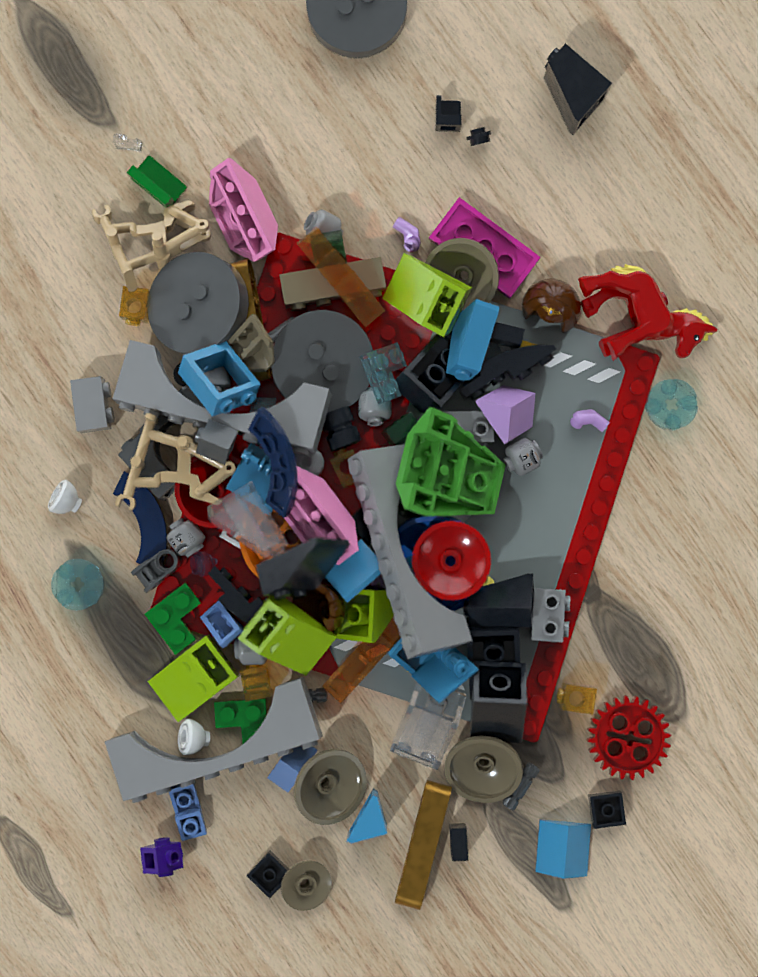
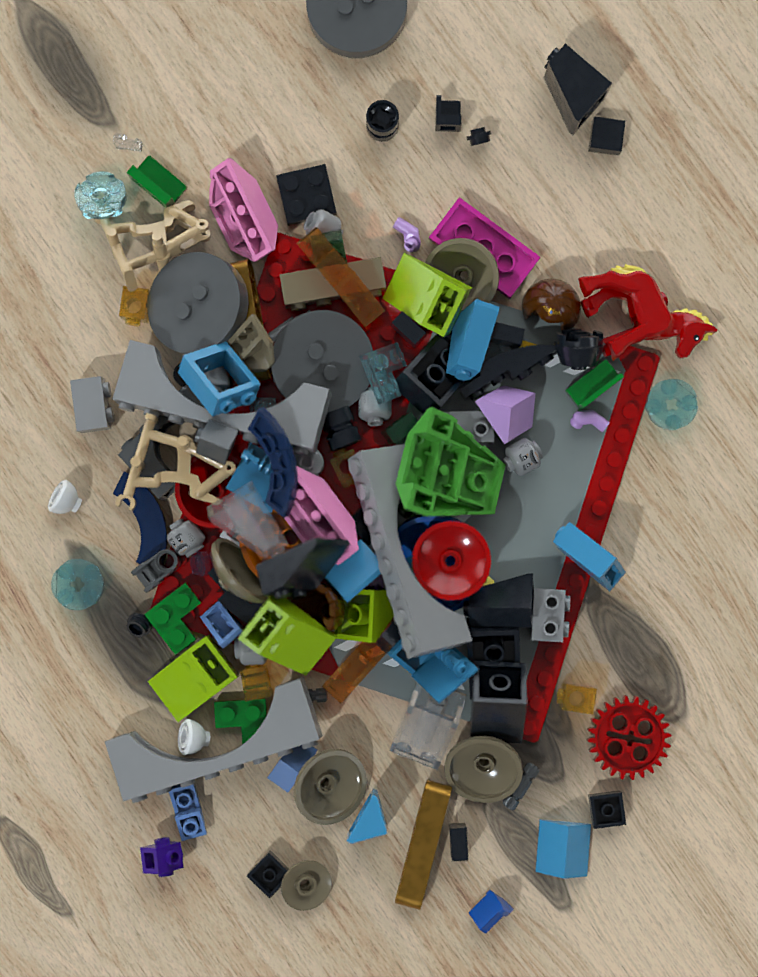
none -> clear light blue plate [74,172,127,219]
none -> black plate [127,613,152,637]
none -> dark tan dish [211,538,269,603]
none -> black plate [276,164,337,226]
none -> black wheel [366,100,399,142]
none -> black piece [375,621,401,654]
none -> black piece [391,311,426,349]
none -> blue tile [468,890,514,934]
none -> dark azure slope [553,522,626,592]
none -> black cone [554,329,605,370]
none -> green panel [565,359,624,410]
none -> black piece [588,116,625,155]

